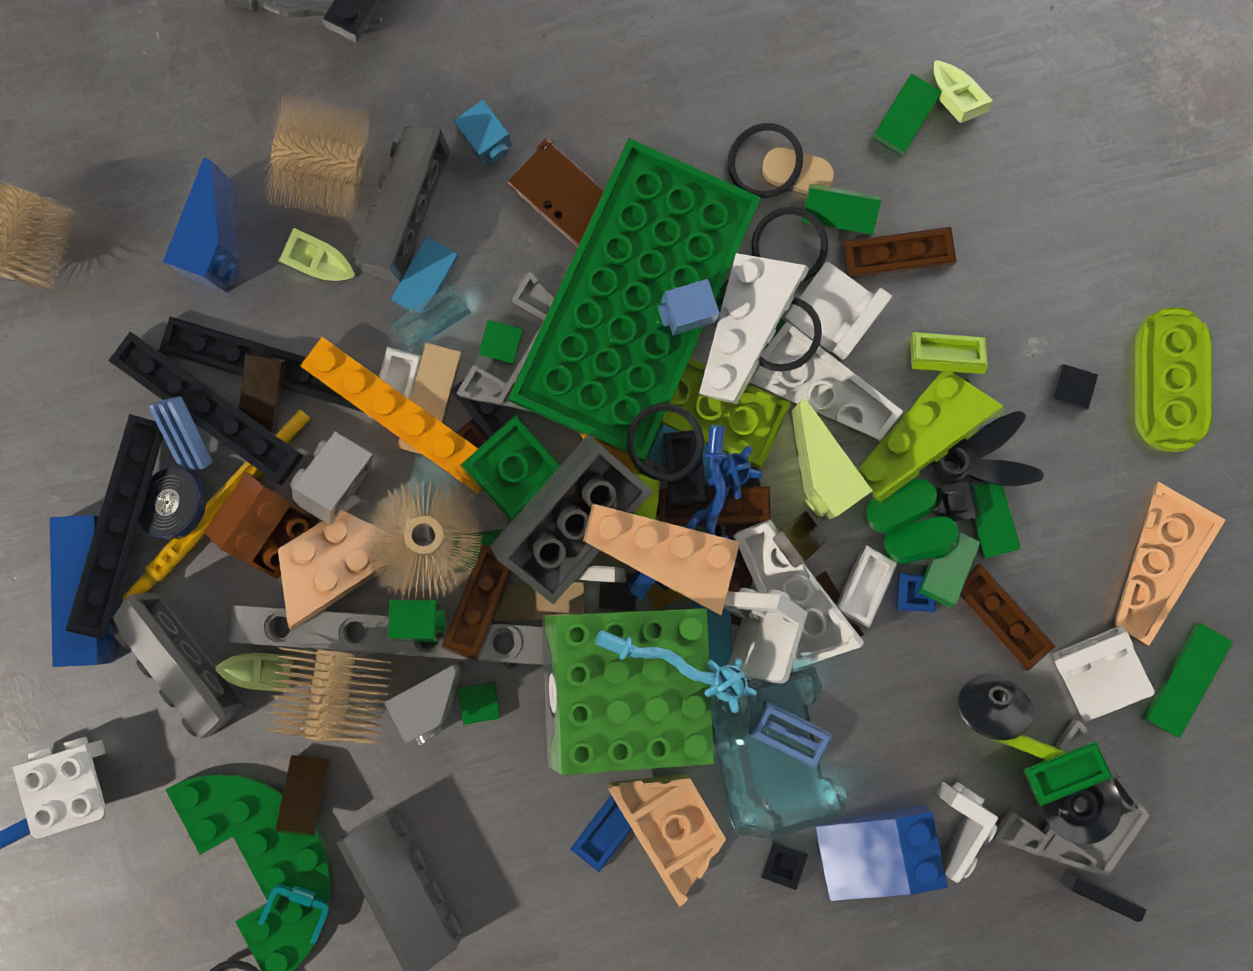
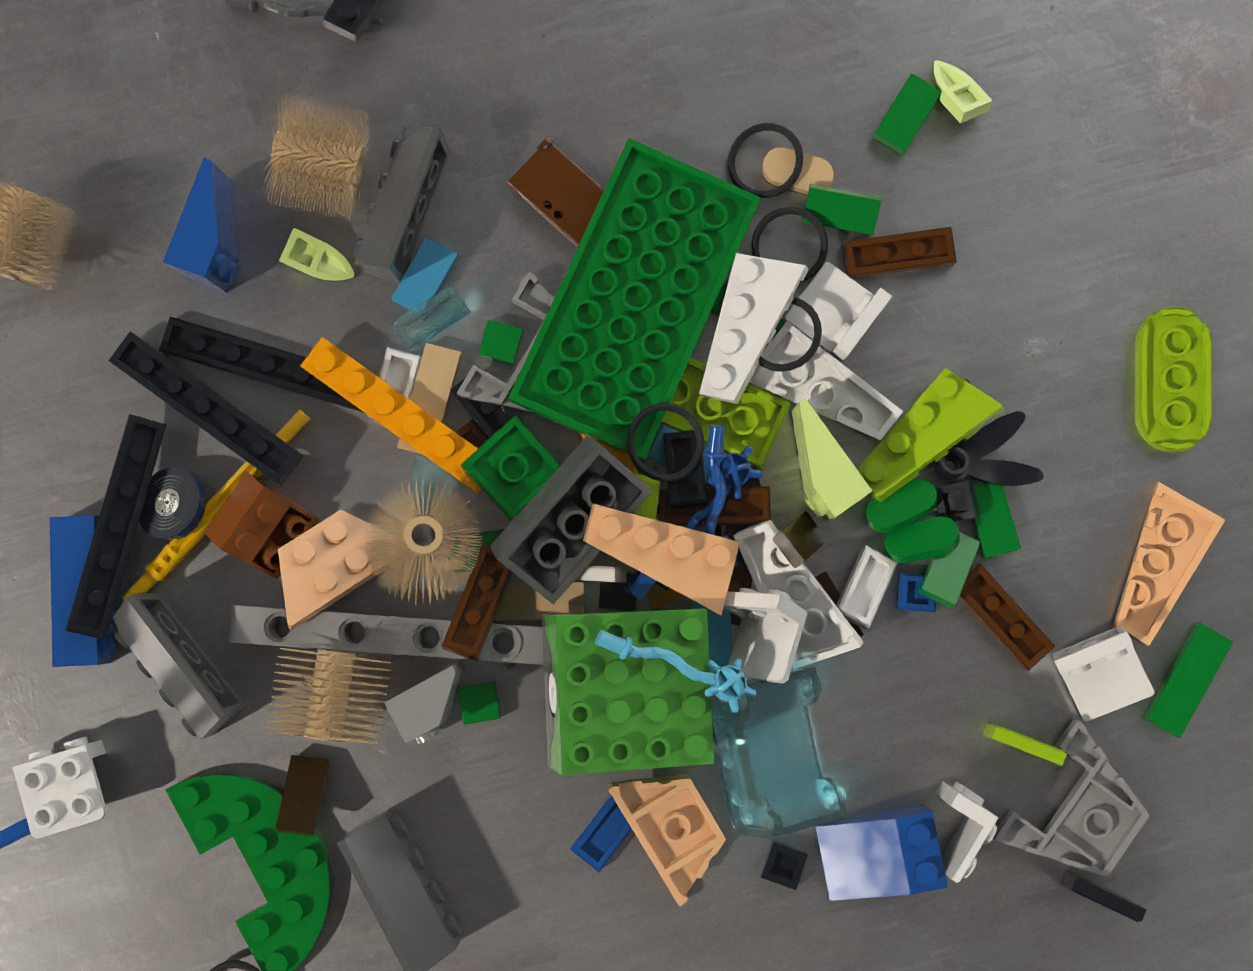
medium blue tile [148,396,213,470] -> none
yellowish green plate [216,652,295,692] -> none
dark brown tile [239,352,285,432] -> none
teal piece [258,884,330,944] -> none
light grey brick [290,432,373,525] -> none
green brick [388,600,446,642] -> none
dark azure brick [453,100,512,165] -> none
medium blue brick [658,279,720,336] -> none
medium blue tile [748,700,833,768] -> none
lime tile [910,332,988,374] -> none
black dish [957,676,1034,740] -> none
green tile [1023,741,1113,806] -> none
black dish [1043,779,1122,845] -> none
black tile [1050,364,1098,411] -> none

